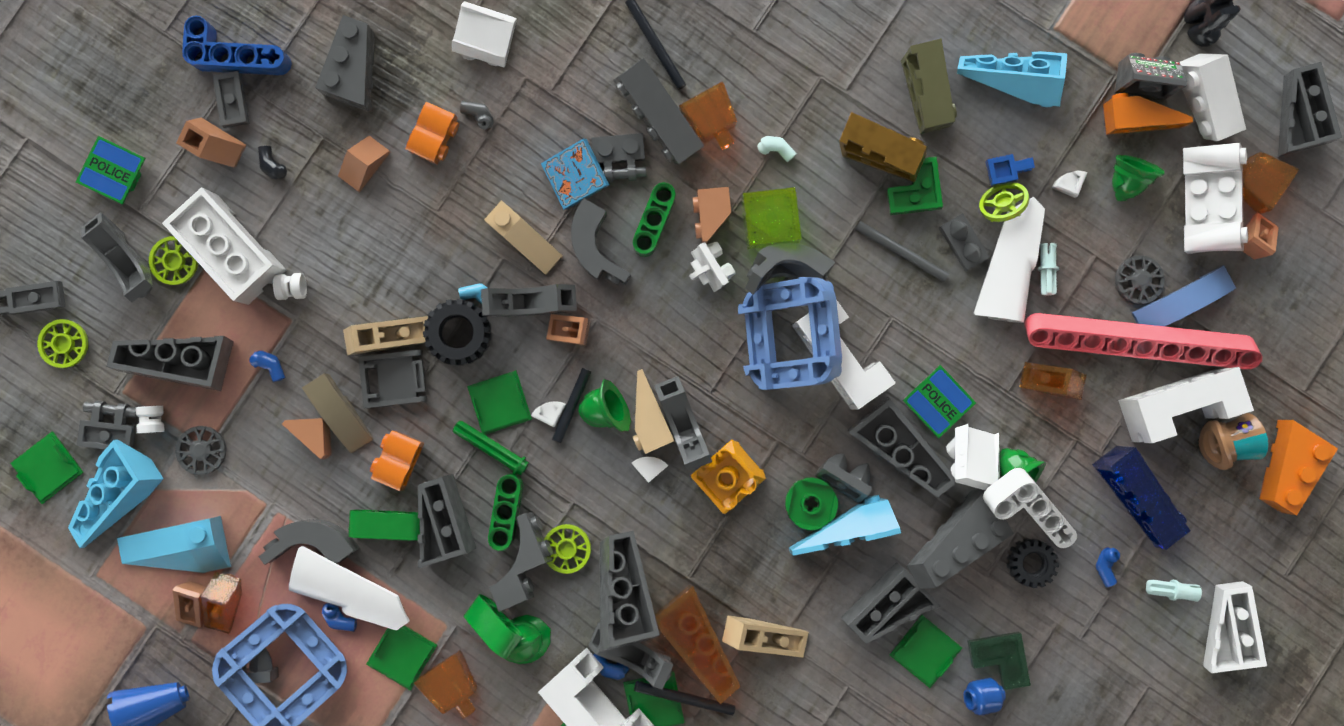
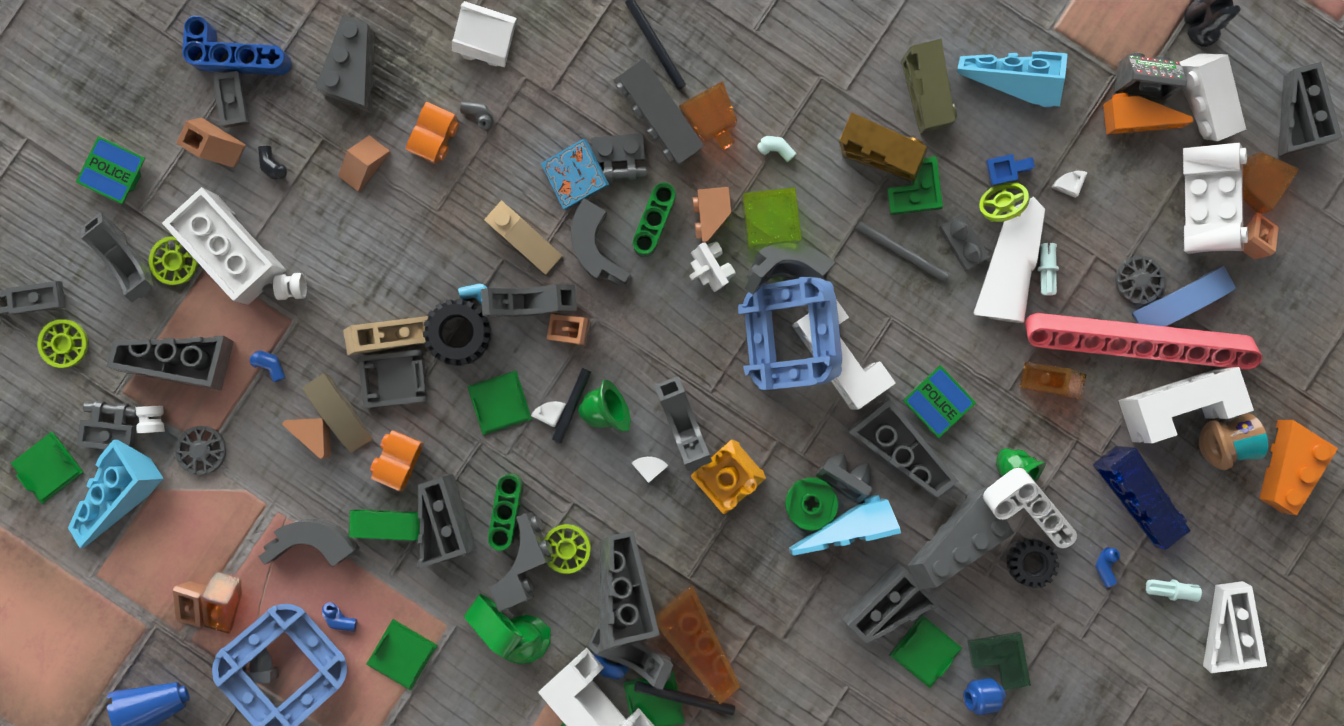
medium azure wedge [117,516,231,573] -> none
white panel [289,546,410,630] -> none
clear orange torso [414,650,477,719] -> none
green axle [453,421,529,476] -> none
tan slope [633,369,674,454] -> none
tan slope [722,616,809,657] -> none
white slope [946,424,1000,490] -> none
green piece [1112,155,1164,201] -> none

